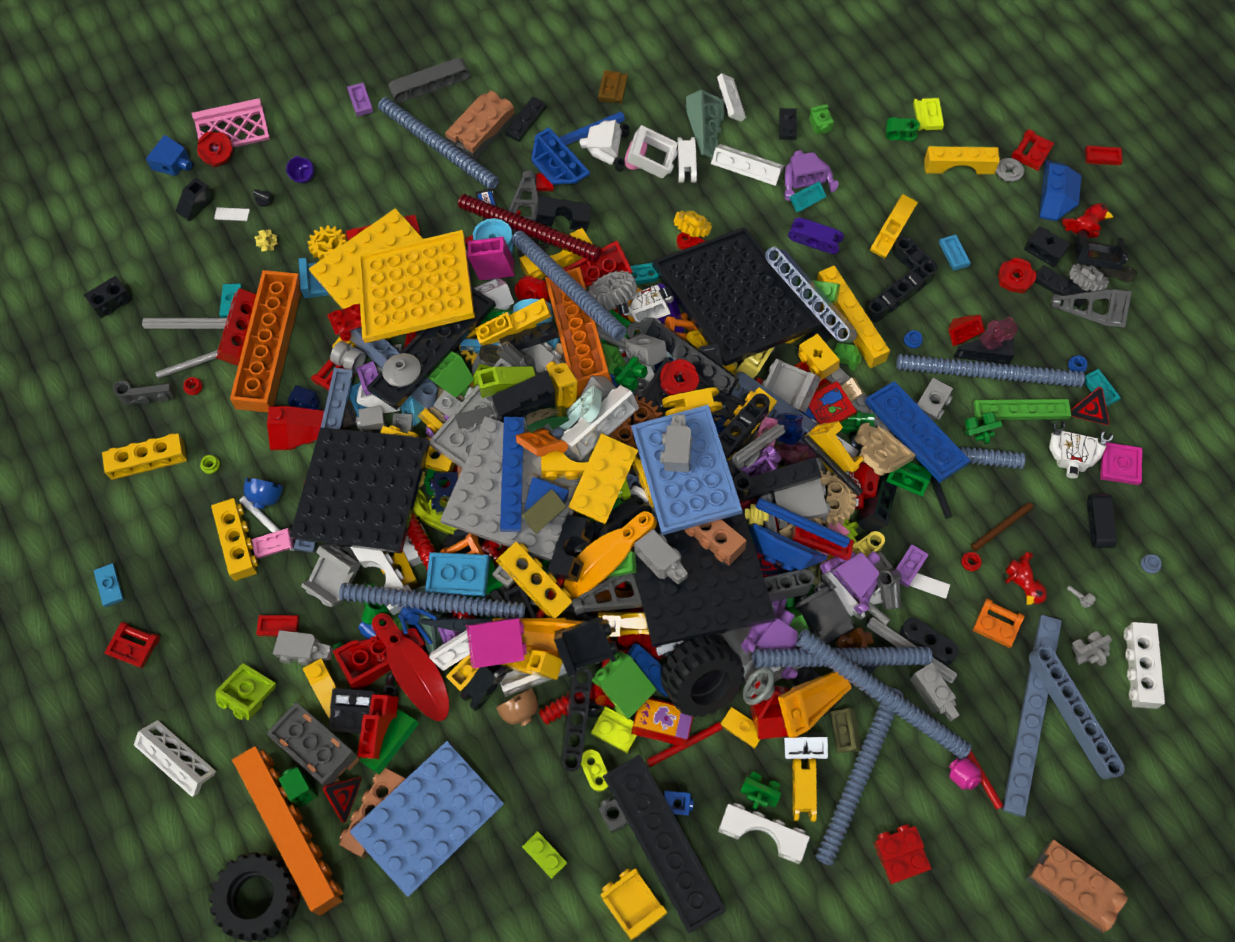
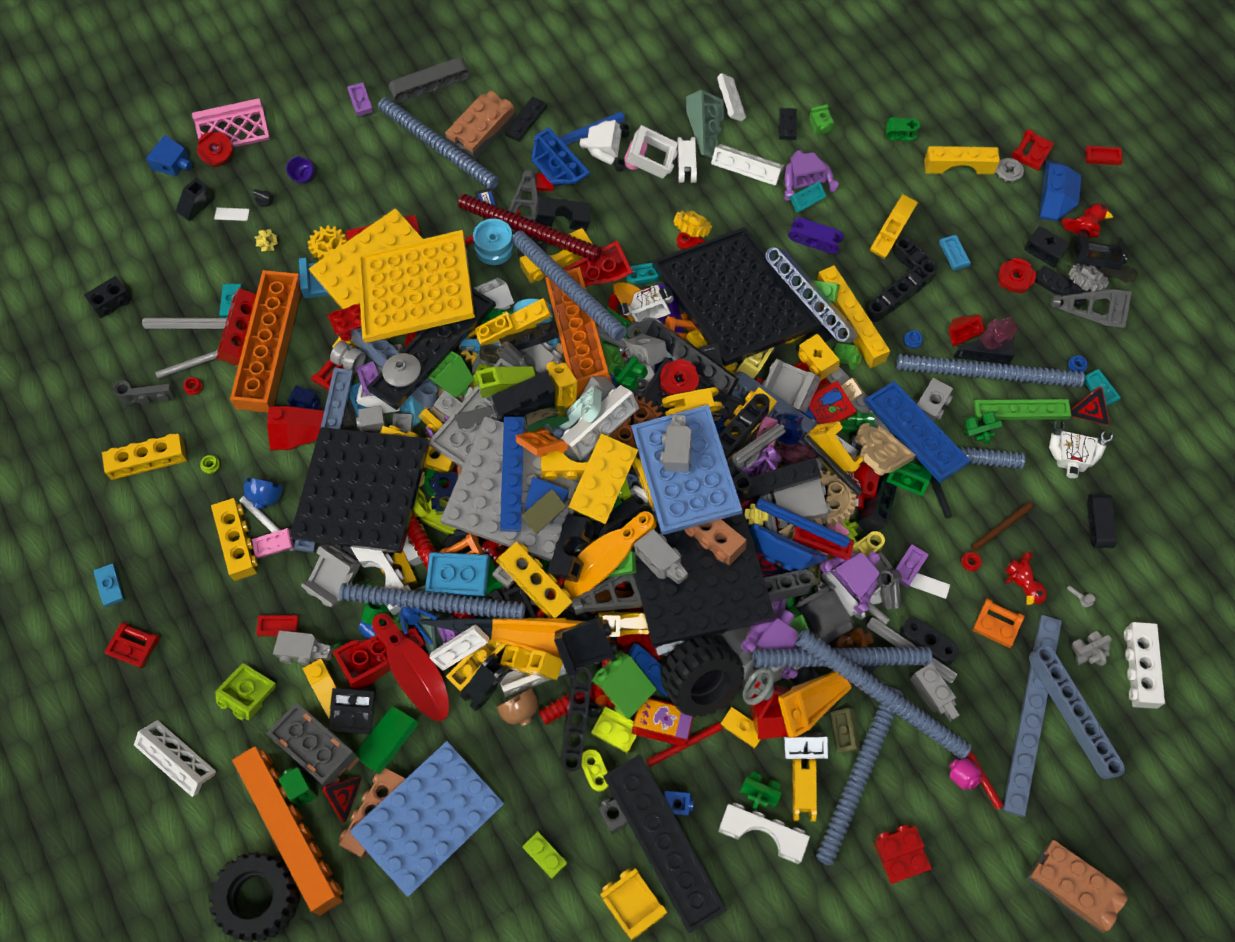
red slope [357,694,399,759] -> none
black pin [383,673,399,696] -> none
dark pink brick [466,617,527,668] -> none
dark pink brick [468,237,514,281] -> none
red plate [515,276,549,303] -> none
light grey gear [588,270,638,311] -> none
pearl gold plate [598,70,628,104] -> none
neon yellow plate [913,98,944,131] -> none
dark pink plate [1100,442,1142,485] -> none
sand blue plate [1141,554,1162,574] -> none

